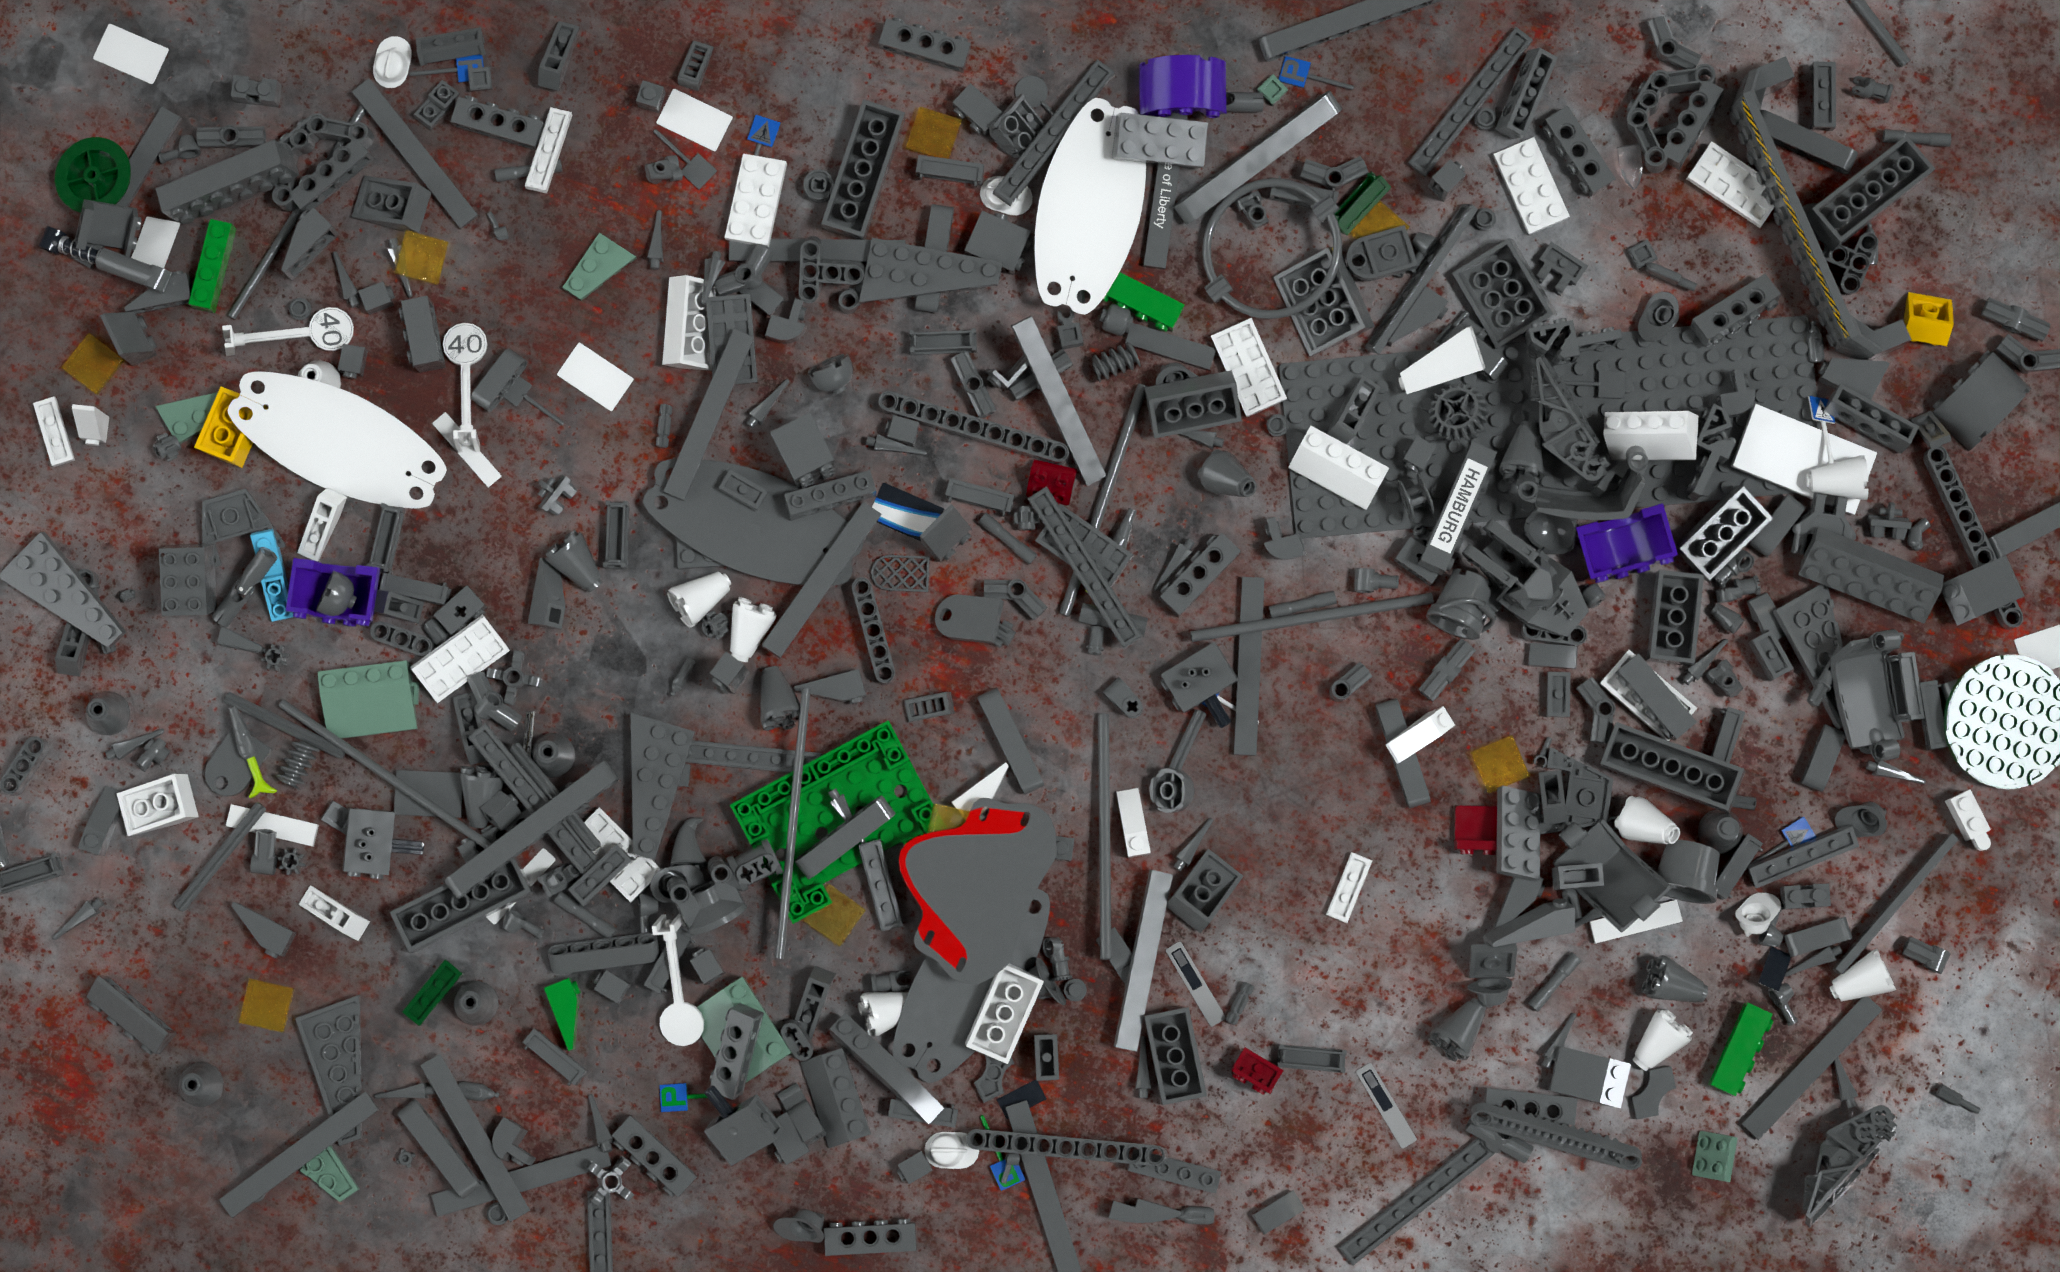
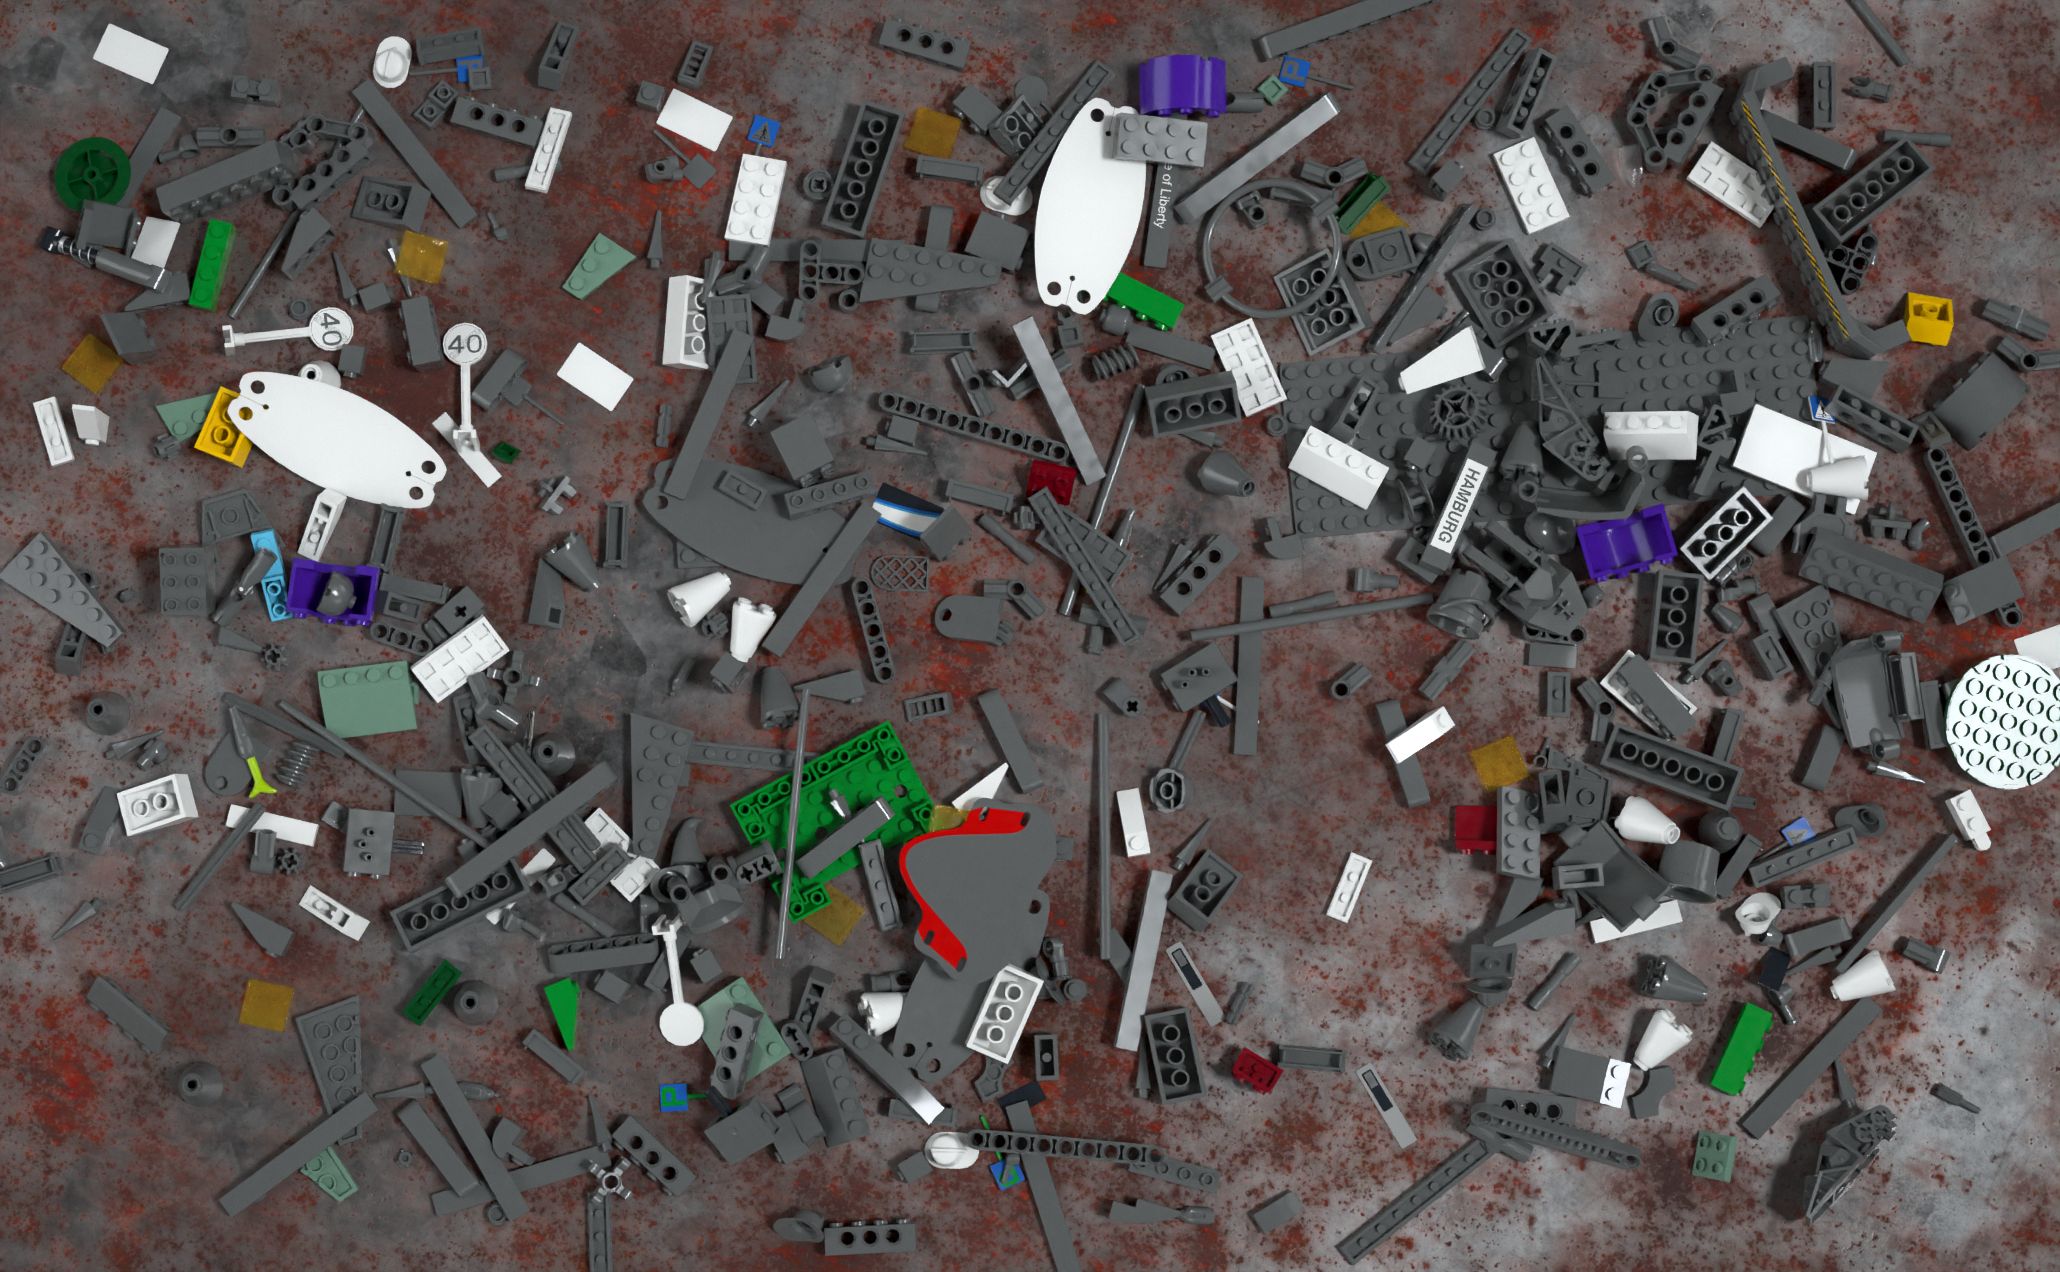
none -> dark green slope [492,441,521,464]

